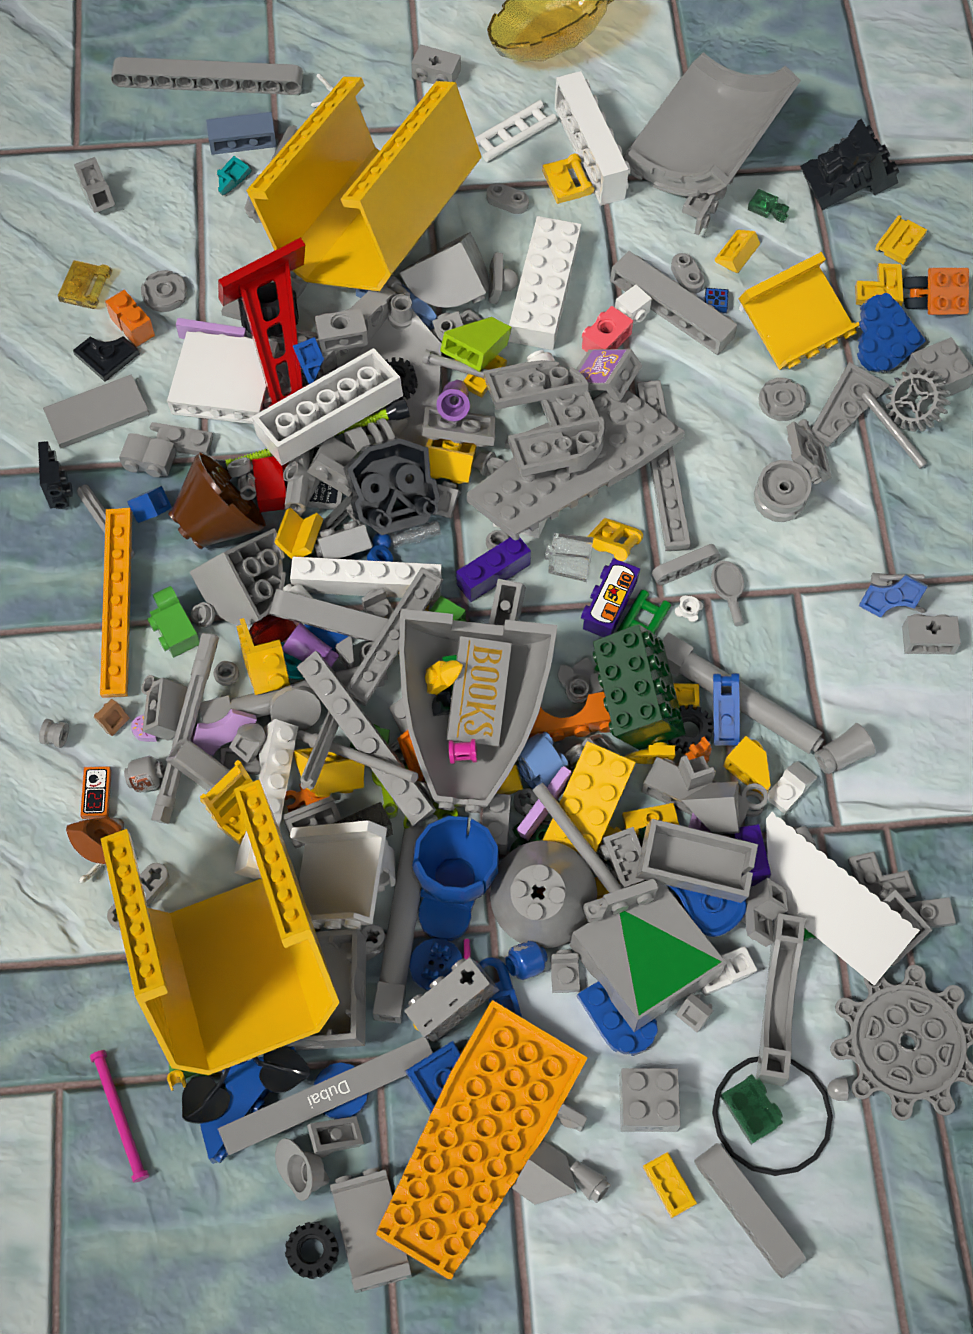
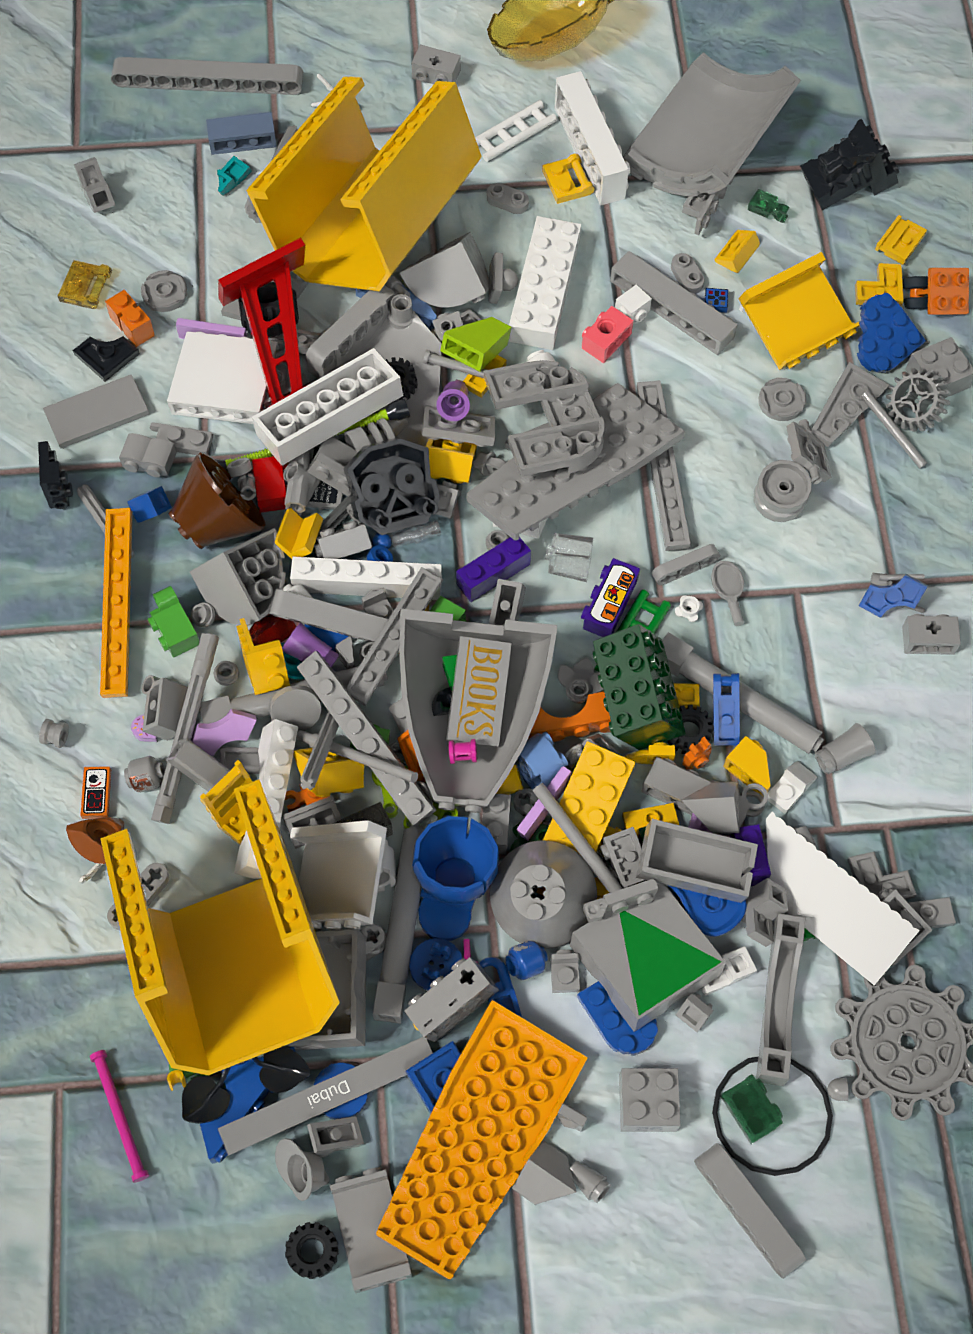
medium nougat tile [94,699,130,736] -> none
light grey plate [229,723,266,763] -> none
blue slope [293,337,324,384] -> none
light grey brick [315,308,368,353] -> none
yellow plate [425,660,463,695] -> none
panel [576,349,642,401] -> none
yellow plate [586,518,643,561] -> none
yellow plate [643,1152,697,1219] -> none
light grey panel [678,755,716,790] -> none

